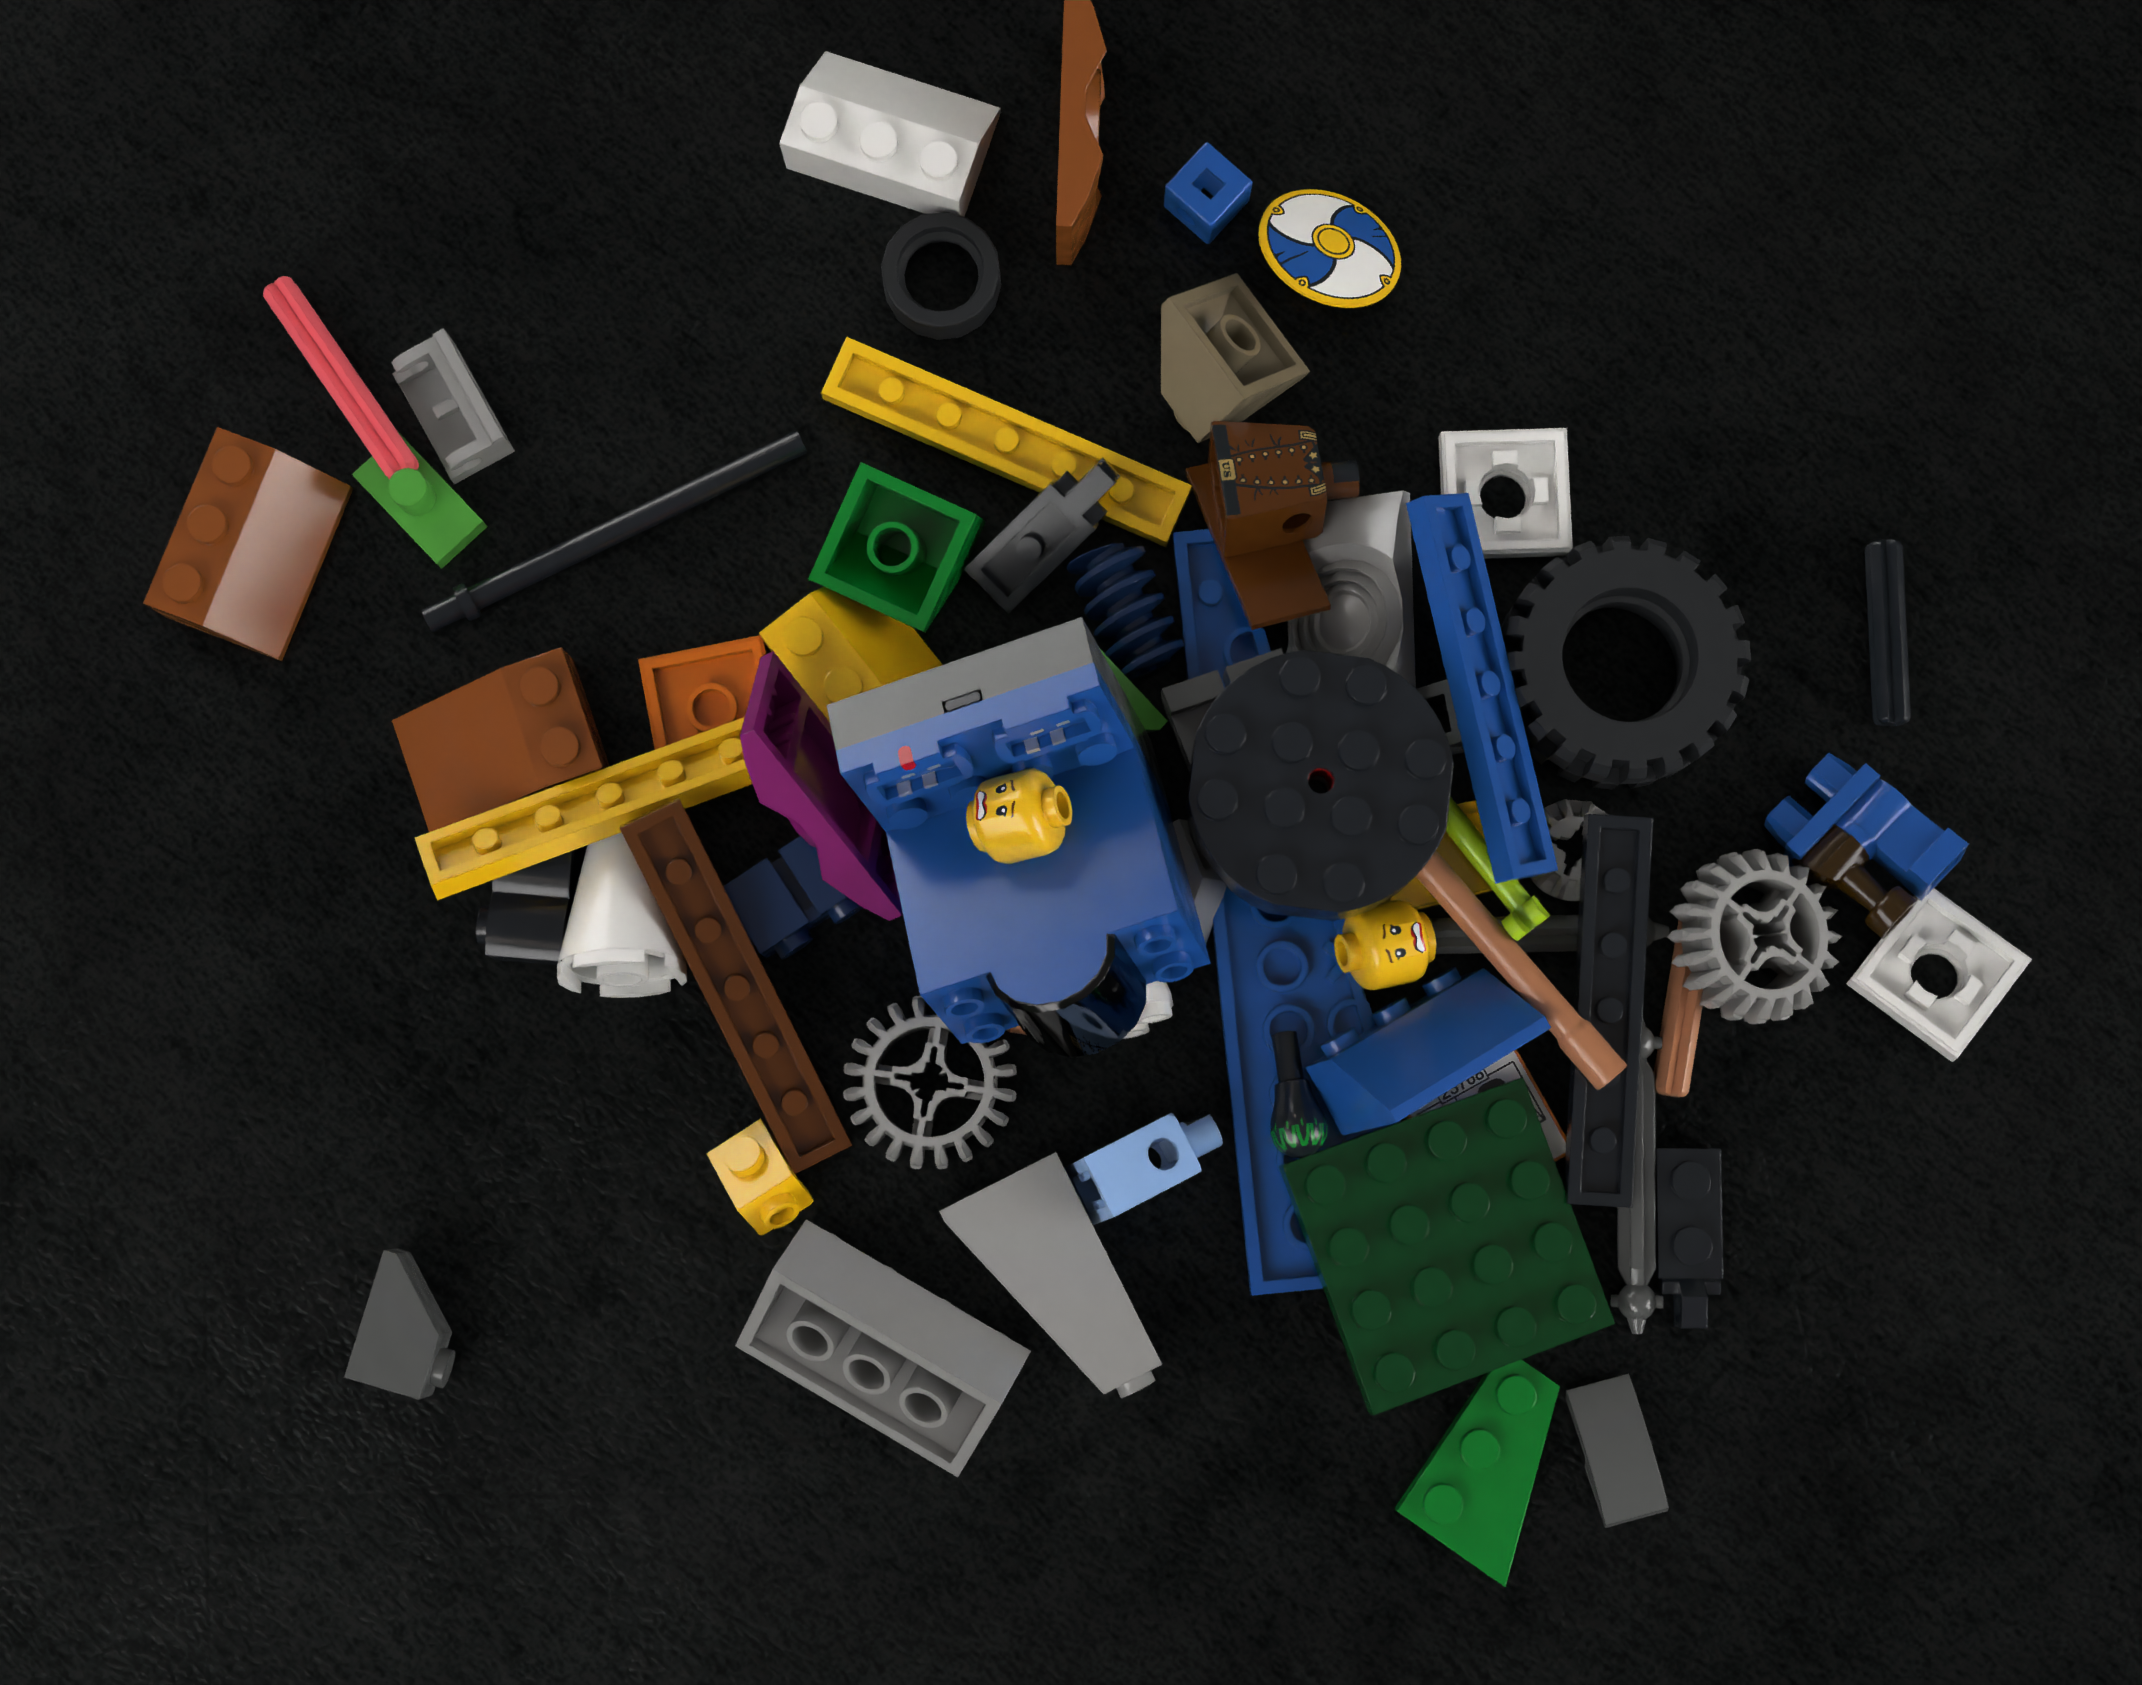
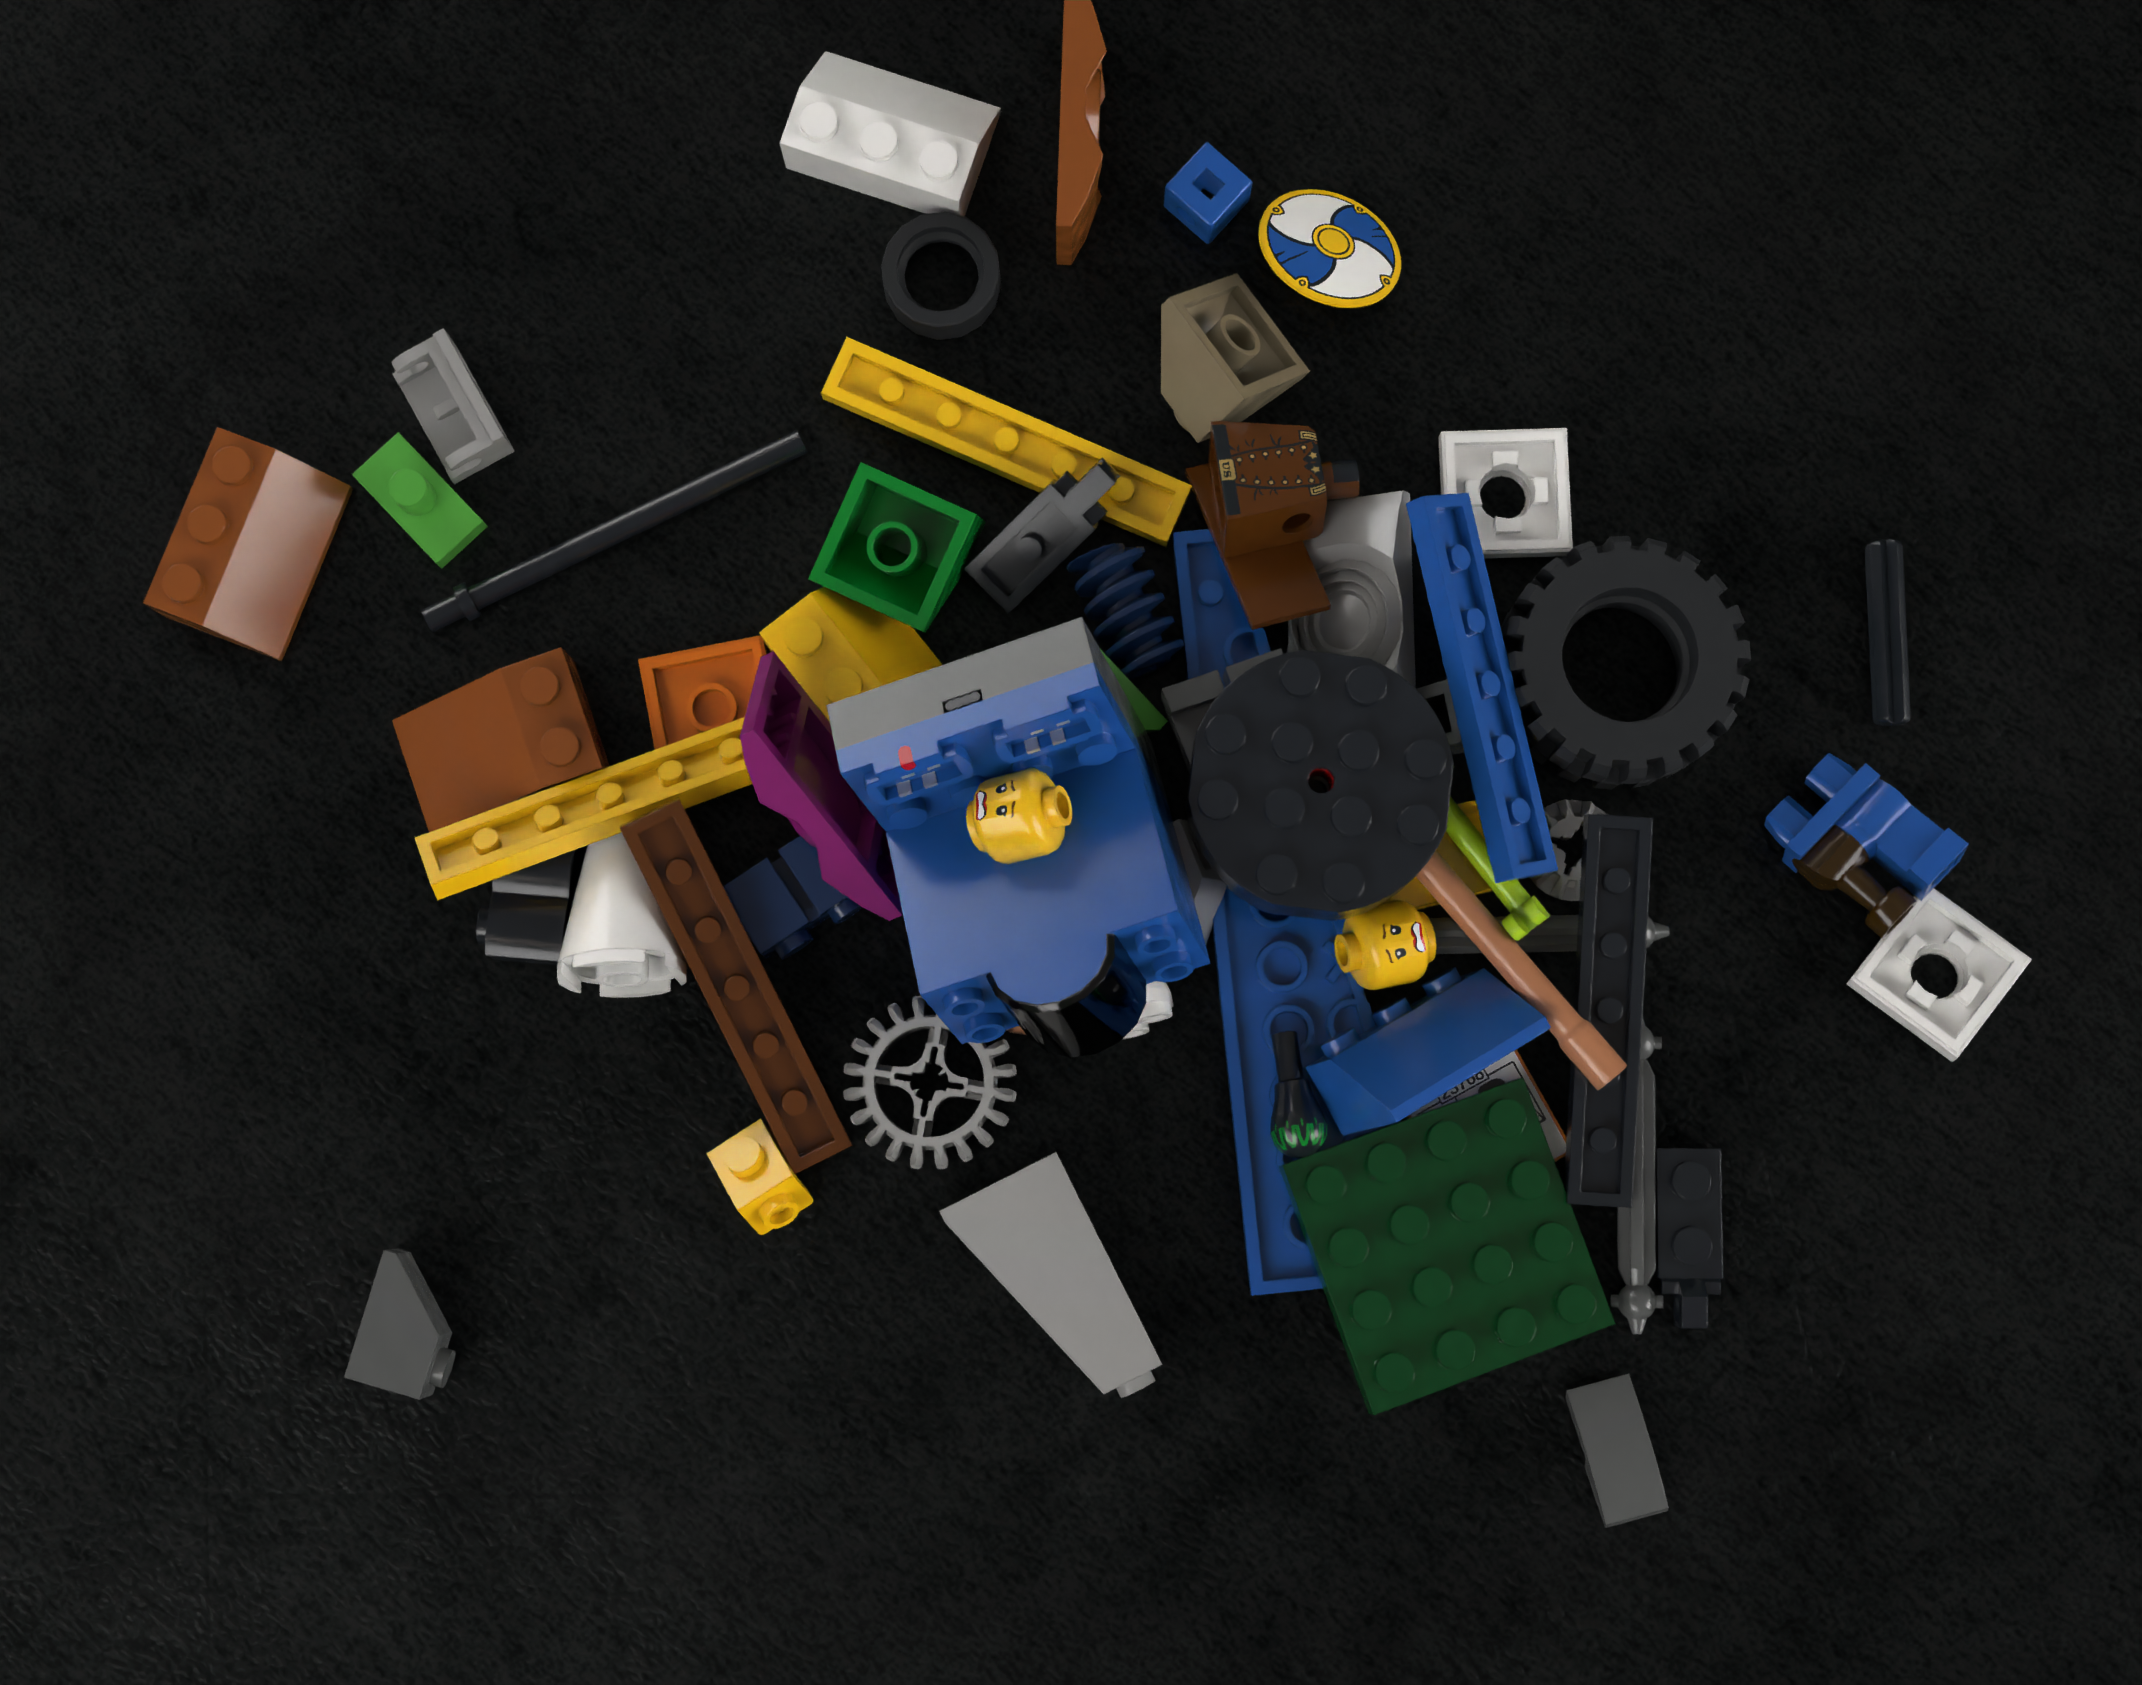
coral axle [263,276,419,480] -> none
light grey slope [735,1220,1031,1477] -> none
light blue torso [1065,1111,1223,1225] -> none
green wing [1394,1359,1560,1587] -> none
nougat axle [1654,920,1703,1097] -> none
light grey gear [1667,849,1842,1024] -> none

